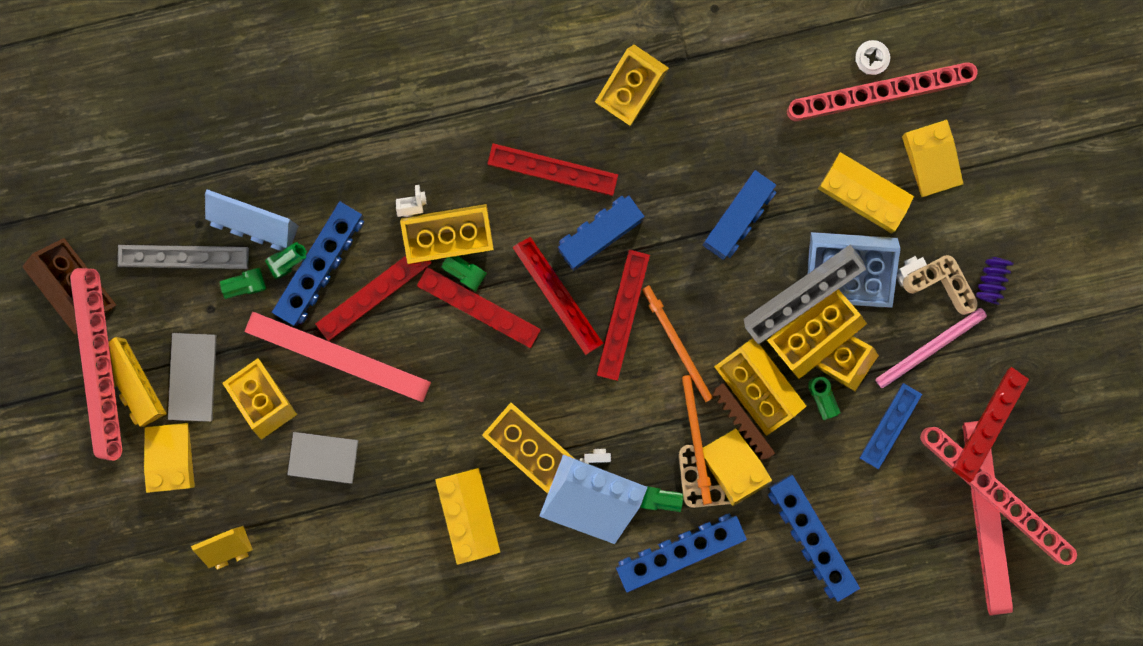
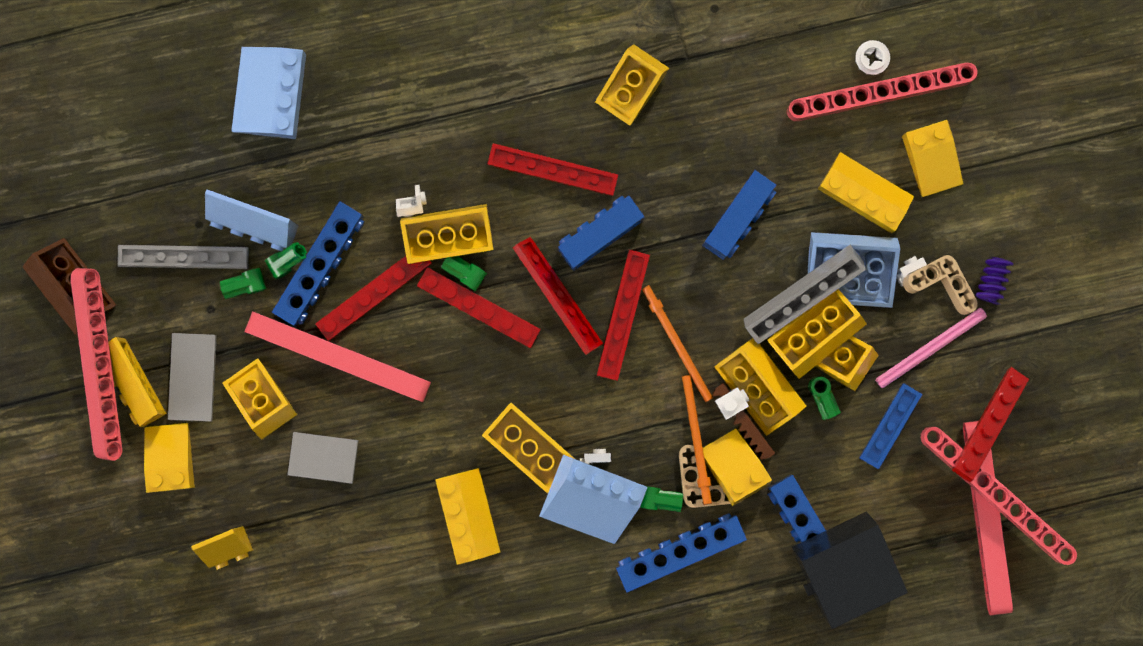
none -> light blue slope [232,47,306,139]
none -> white bracket [715,387,749,420]
none -> black container [792,511,908,629]

